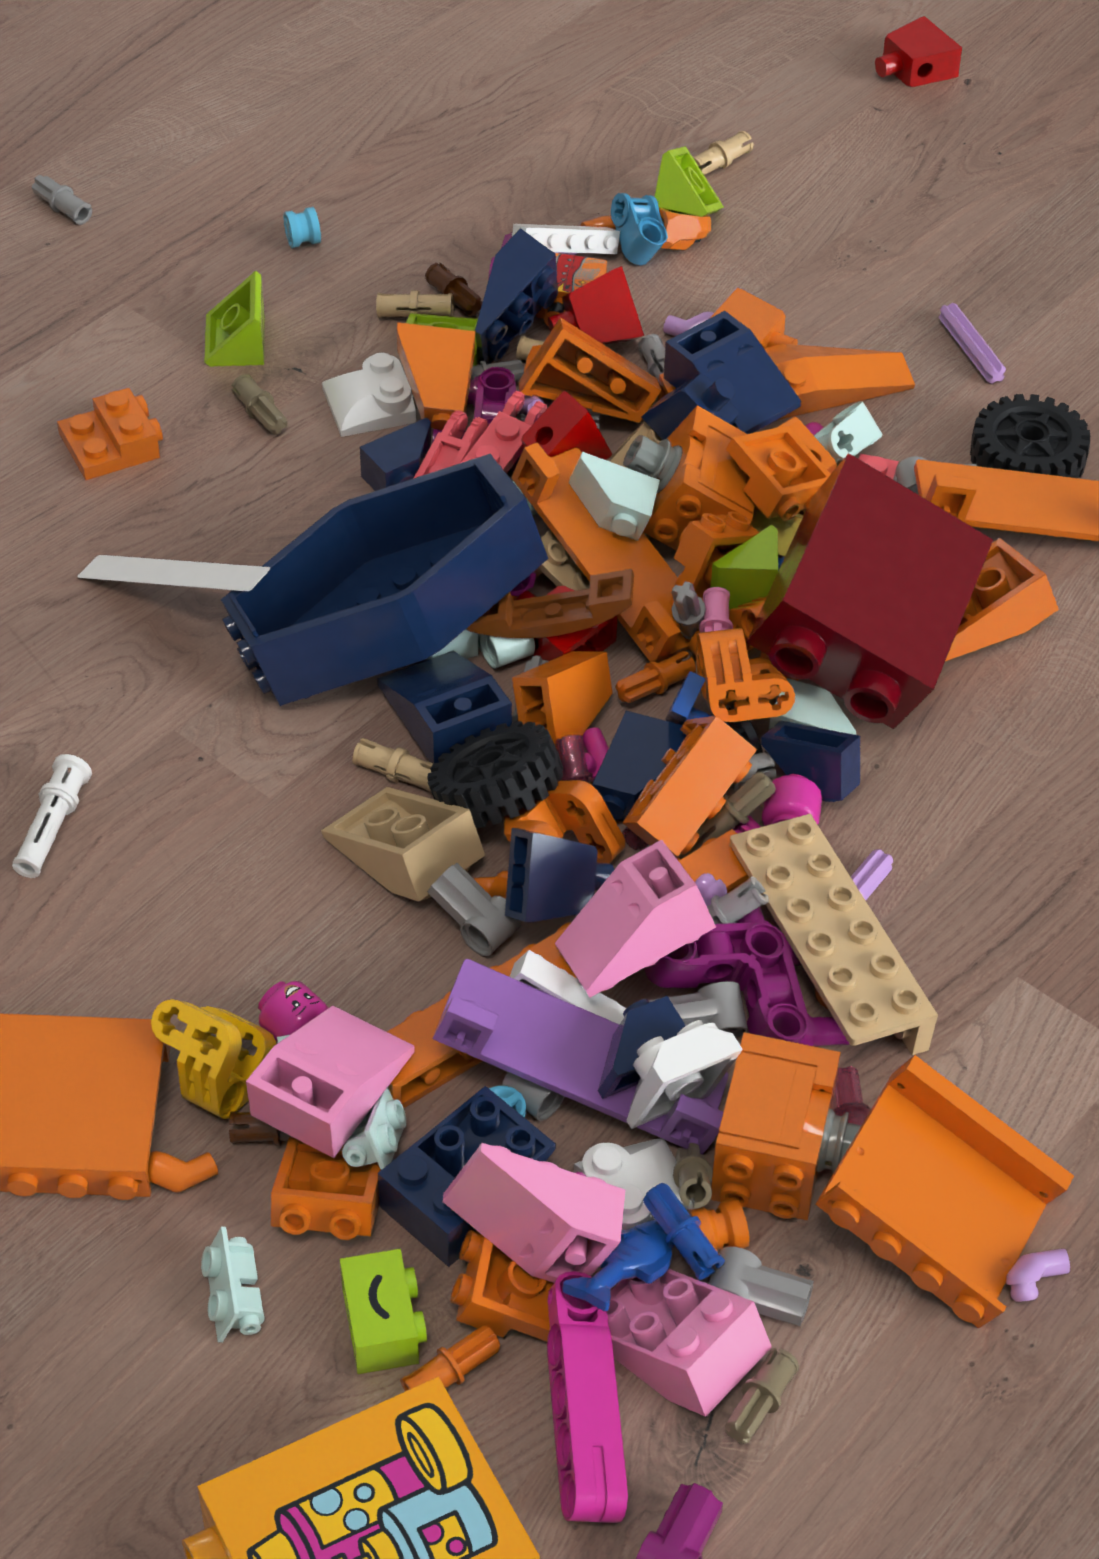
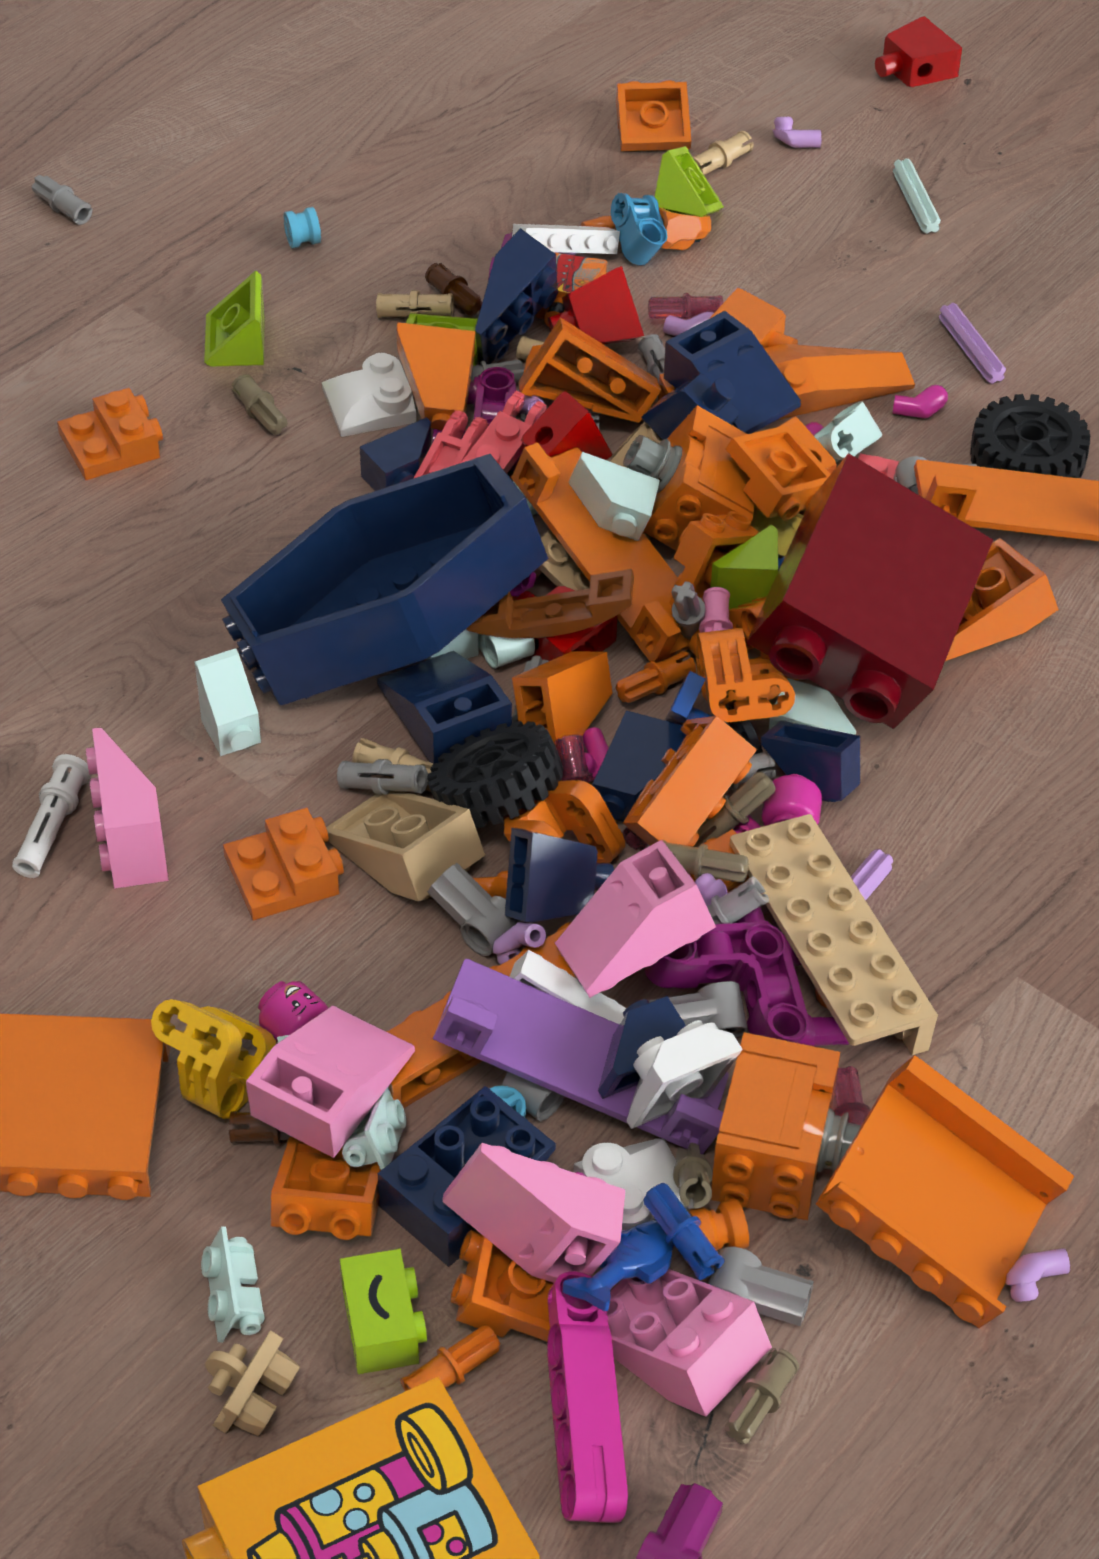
white sticker [78,555,270,591] -> none
orange arm [148,1151,218,1192] -> none
none -> bright pink slope [86,728,169,889]
none -> light aqua slope [195,648,261,756]
none -> tan hips [205,1330,300,1436]
none -> orange plate [223,807,344,921]
none -> light grey pin [337,759,428,795]
none -> lavender arm [493,922,546,965]
none -> orange plate [616,80,692,151]
none -> clear pink axle [648,293,723,320]
none -> dark tan axle [663,840,749,883]
none -> lavender arm [772,117,821,148]
none -> dark pink arm [892,385,948,419]
none -> light aqua axle [893,158,941,234]

